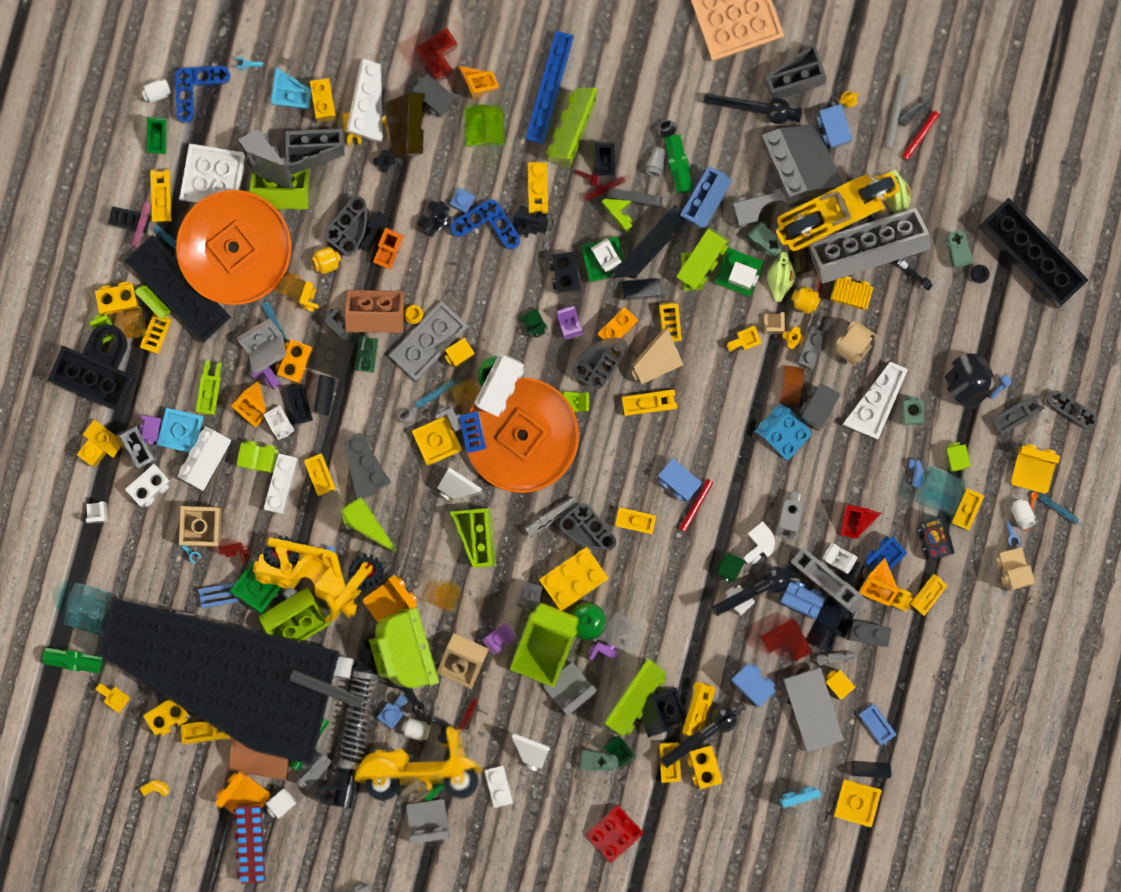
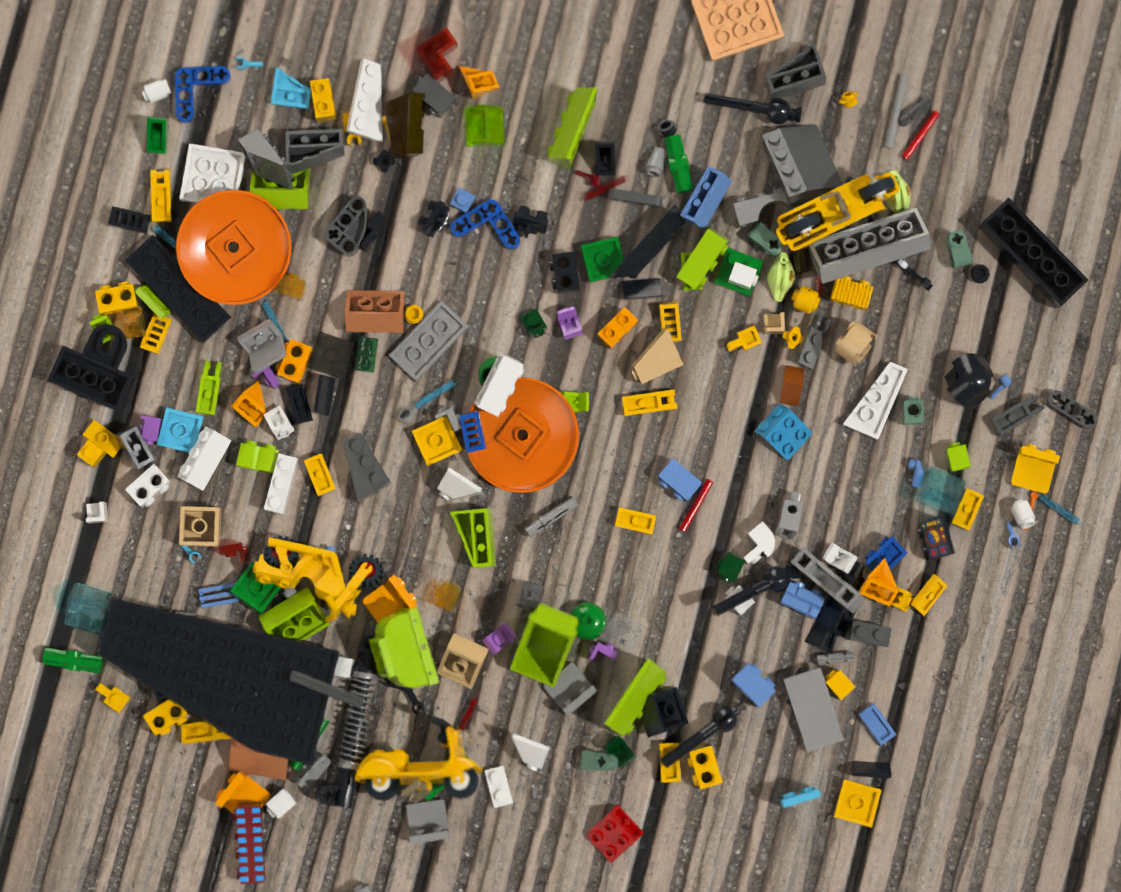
bright pink piece [132,198,151,248] -> none
yellow arm [140,780,170,796] -> none
yellow bracket [299,281,319,312] -> none
yellow head [311,247,341,274] -> none
dark grey bracket [323,308,346,339] -> none
lime slope [341,498,397,553] -> none
orange brick [373,227,405,270] -> none
medium blue plate [377,694,407,729] -> none
white brick [402,718,431,741] -> none
yellow brick [444,338,475,368] -> none
clear yellow brick [450,378,480,407] -> none
blue plate [525,31,574,145] -> none
yellow plate [528,162,548,214] -> none
yellow brick [539,547,609,611] -> none
dark grey beam [560,503,616,551] -> none
dark grey beam [572,338,627,389] -> none
white bracket [591,239,622,272] -> none
lime slope [602,199,633,233] -> none
yellow plate [682,682,715,736] -> none
clear red brick [759,618,812,662] -> none
dark grey brick [798,383,841,431] -> none
medium blue brick [816,104,853,150] -> none
red slope [840,505,882,539] -> none
tan brick [995,547,1035,591] -> none

